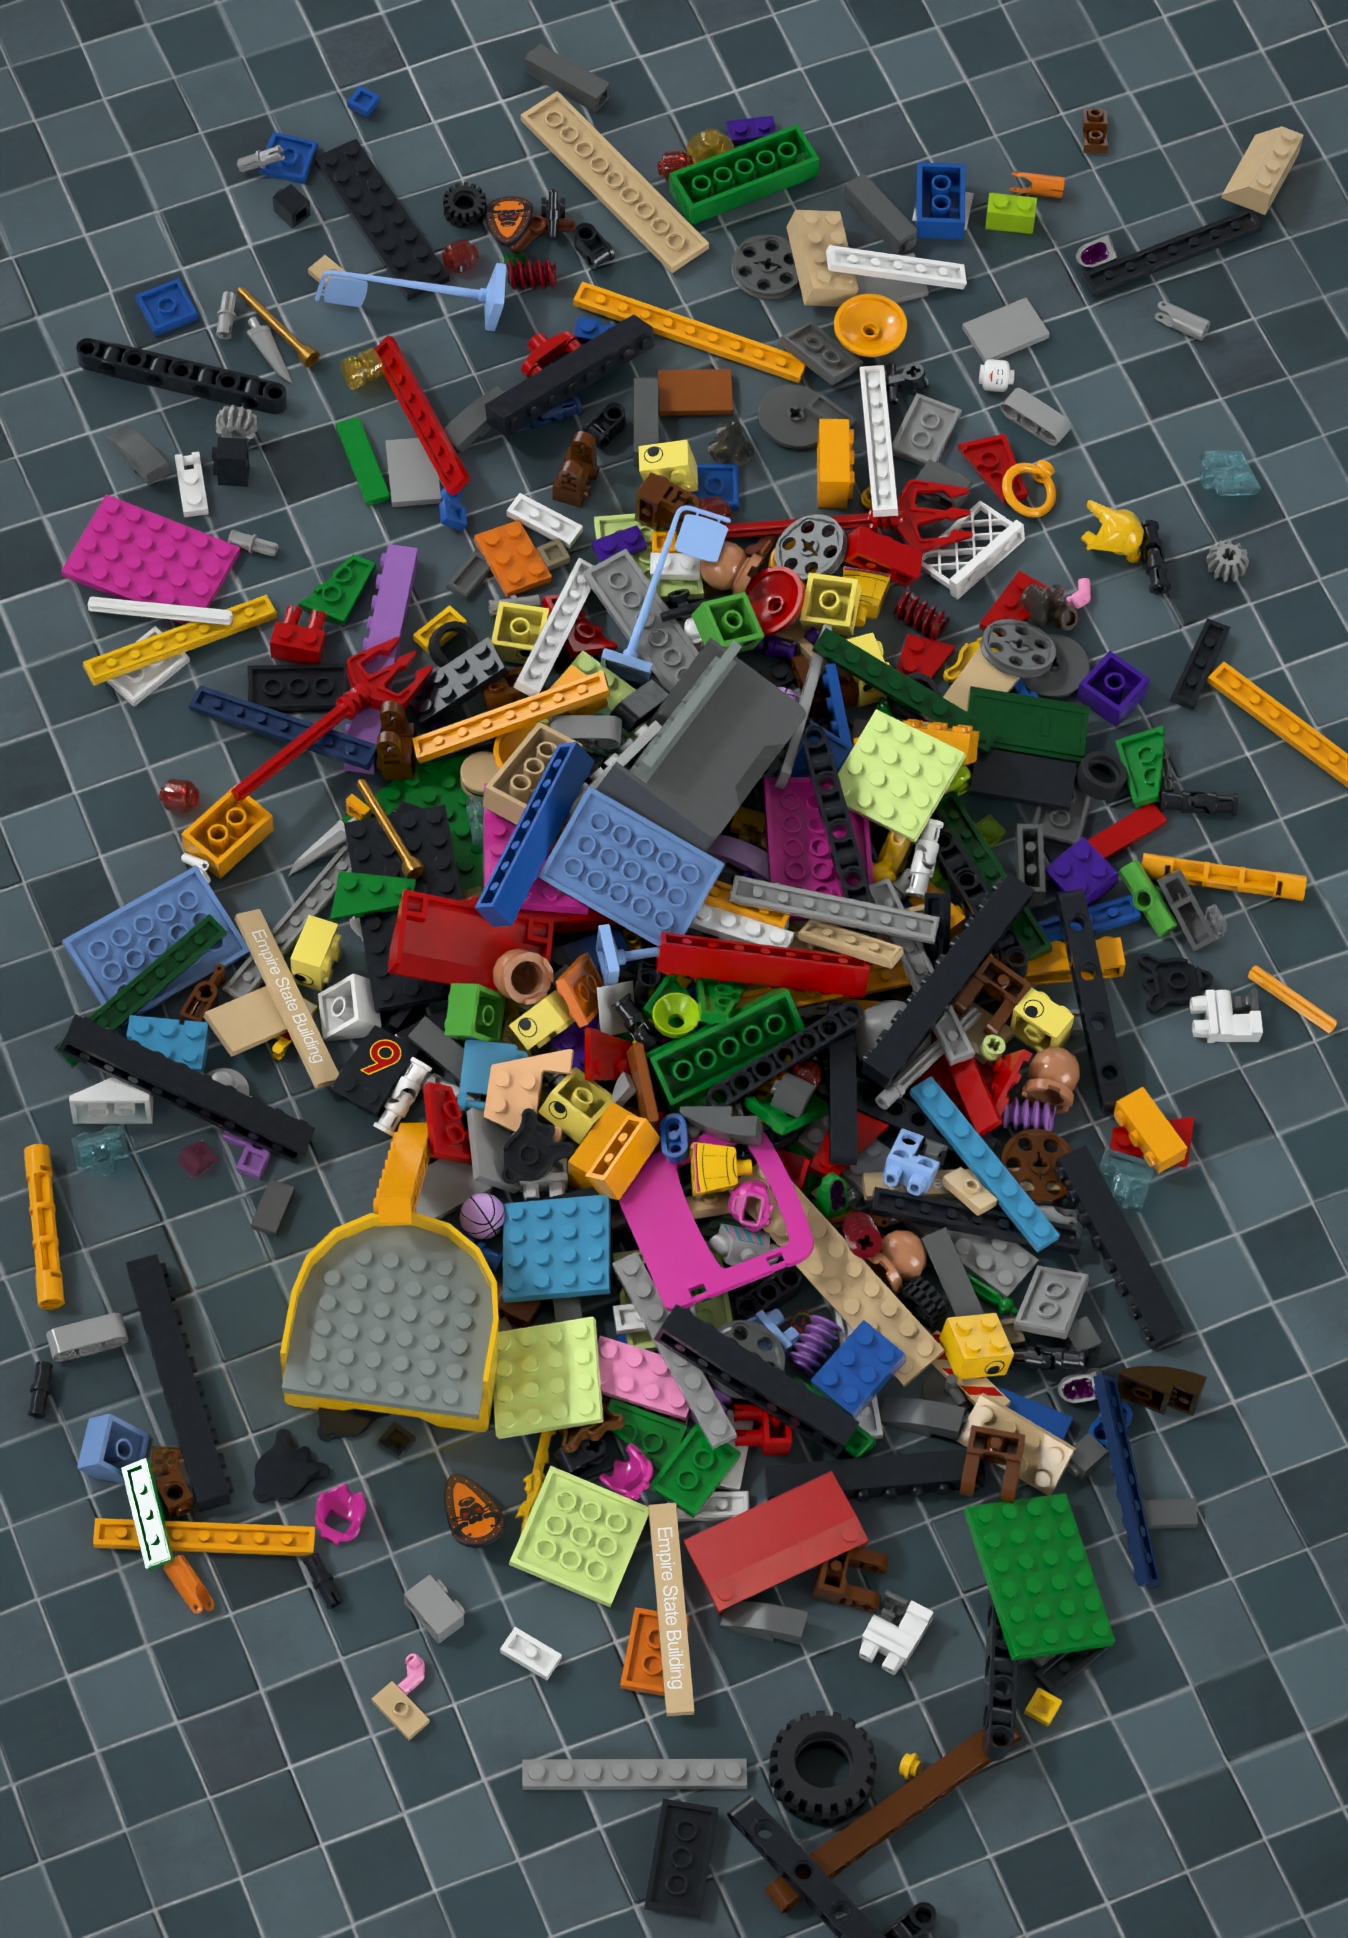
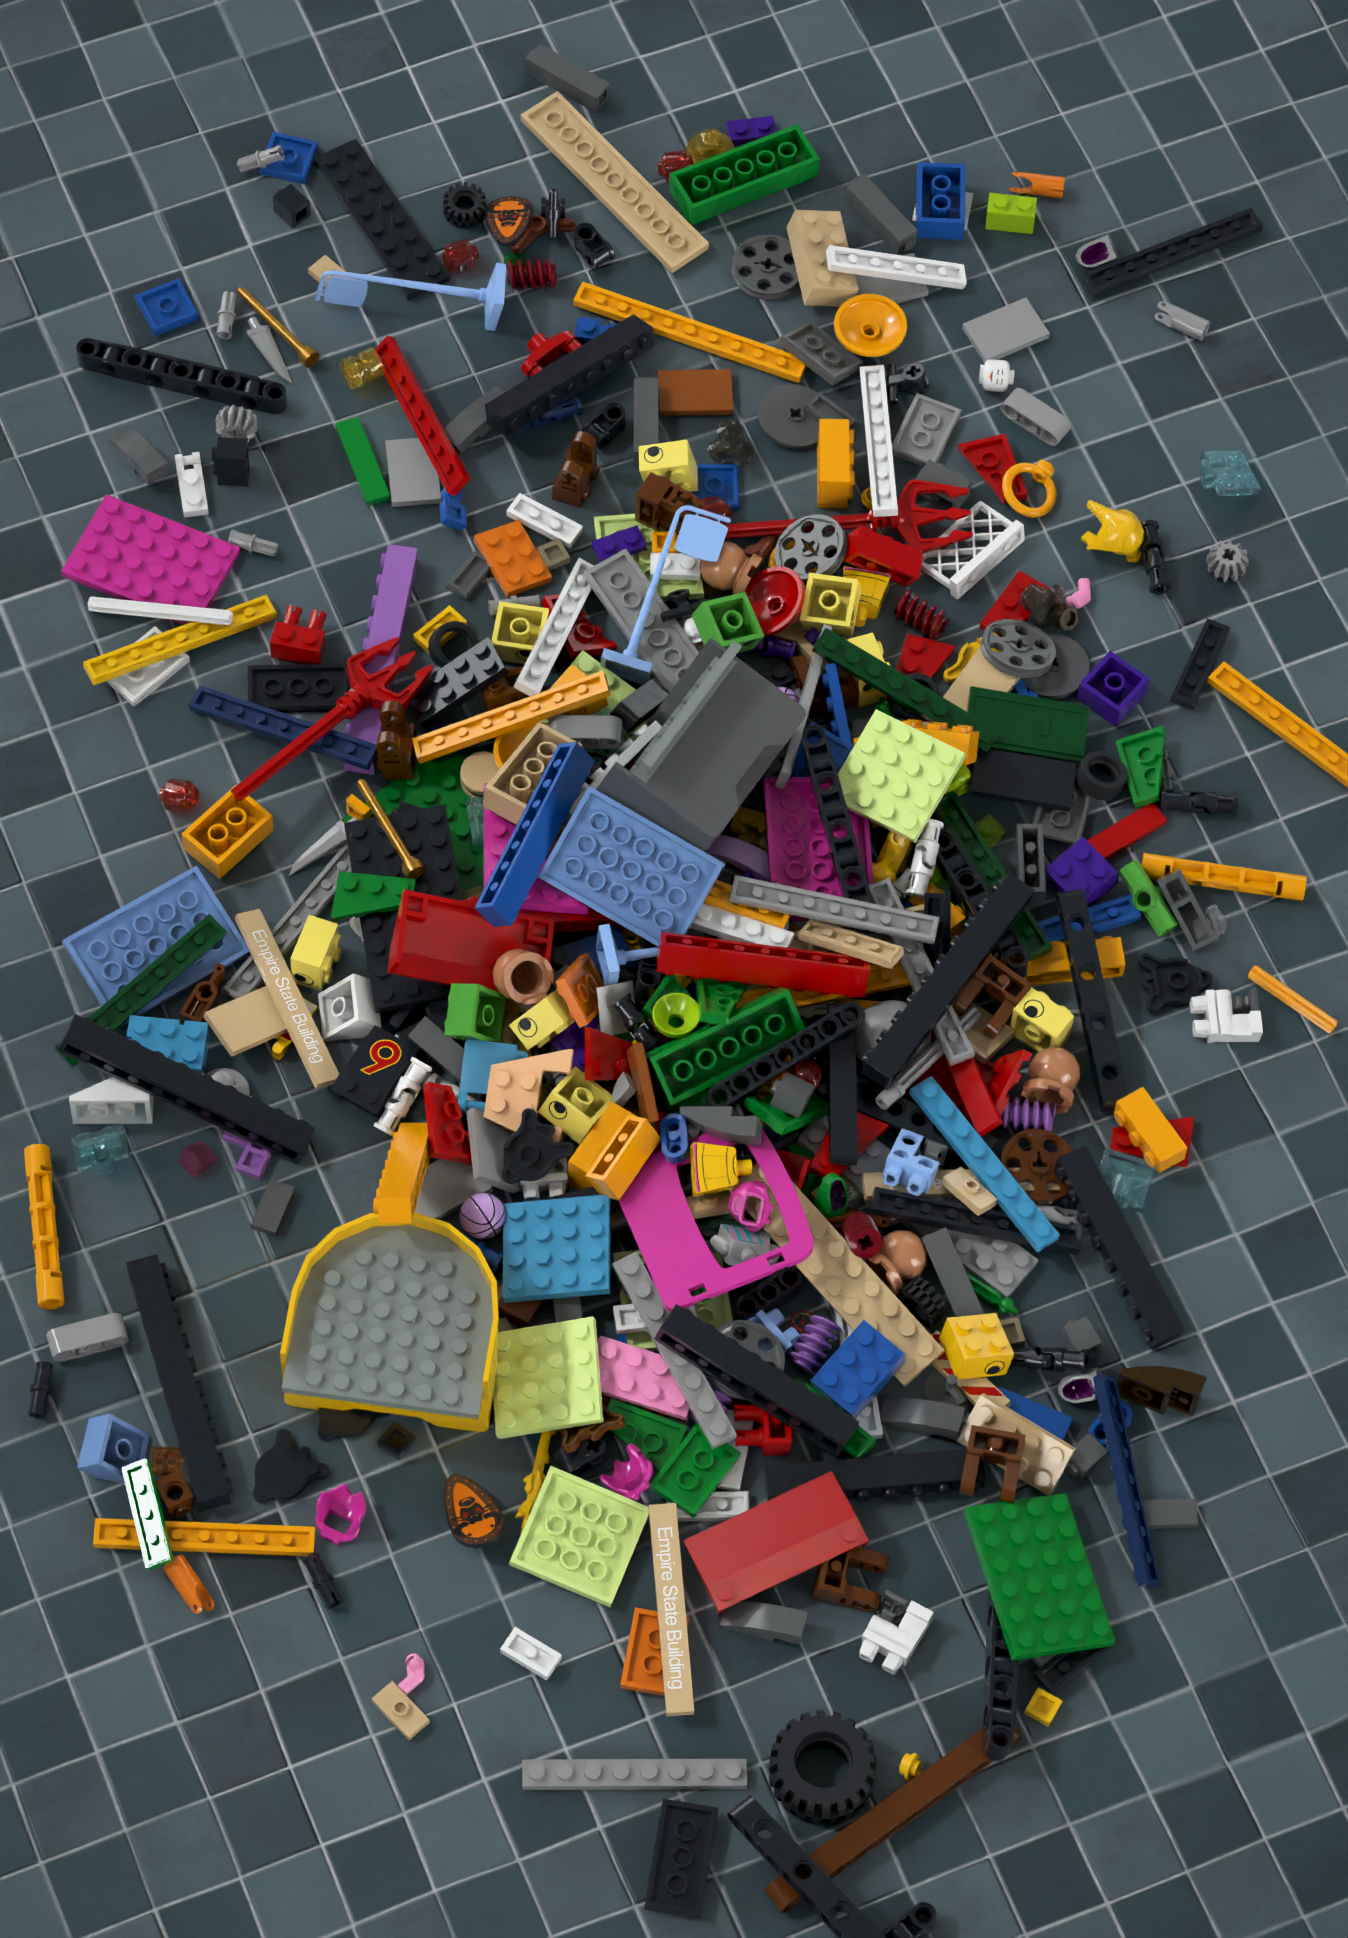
white piece [181,853,211,884] -> none
green wing [298,554,376,626] -> none
blue plate [347,86,380,117] -> none
light grey brick [404,1575,465,1644] -> none
yellowish green bush [979,1035,1006,1061] -> none
light grey tile [1014,1265,1089,1339] -> none
reddish brown slope [1082,108,1108,153] -> none
tan slope [1221,126,1304,215] -> none

